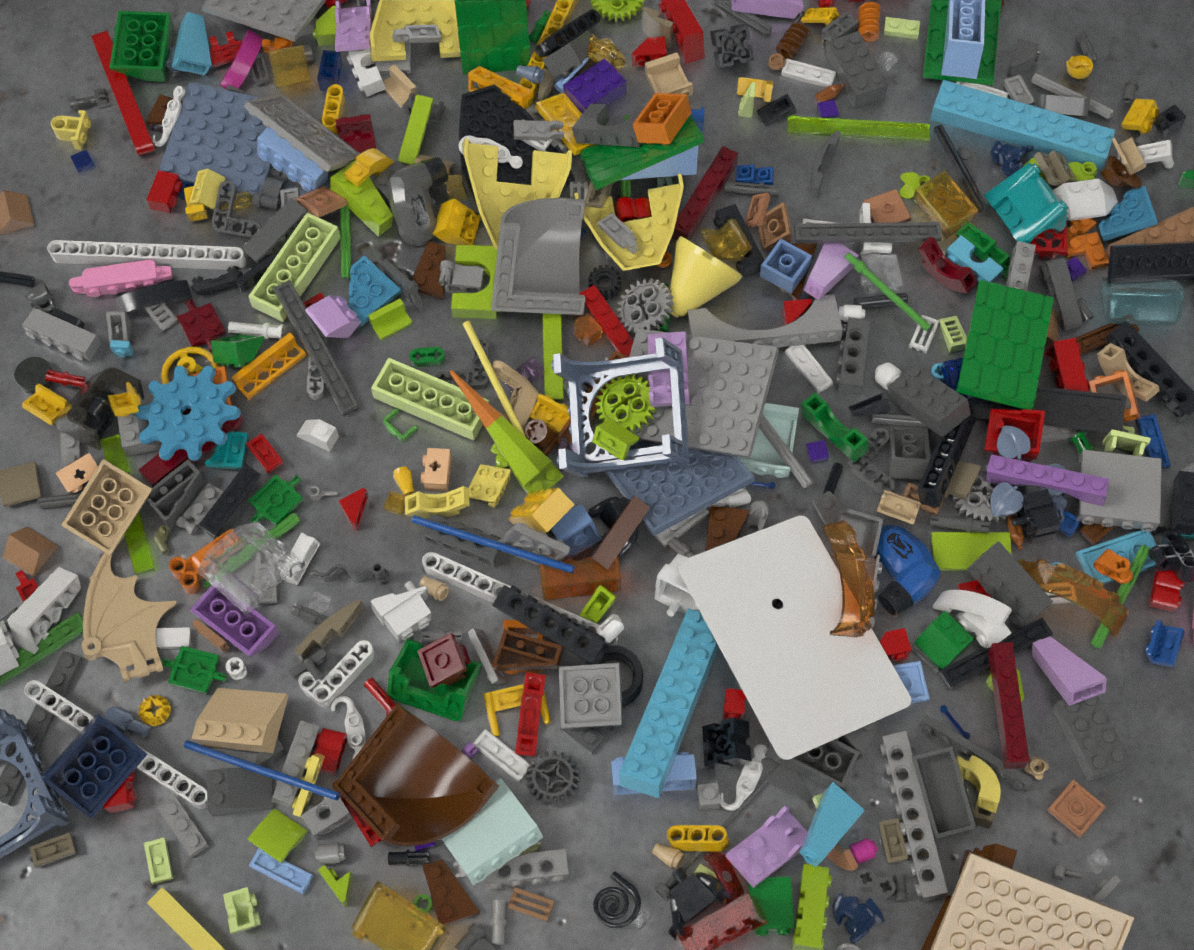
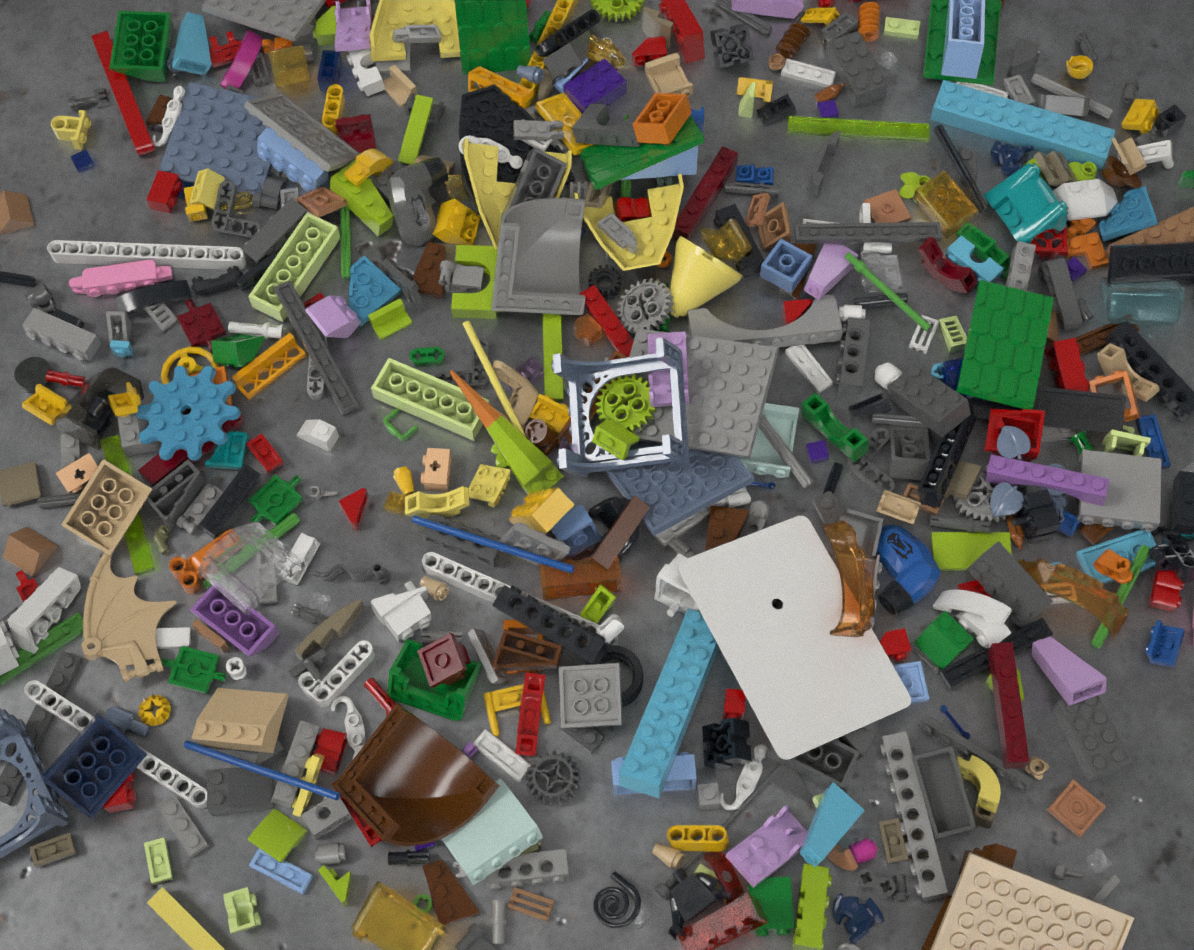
none -> dark grey brick [502,148,567,215]

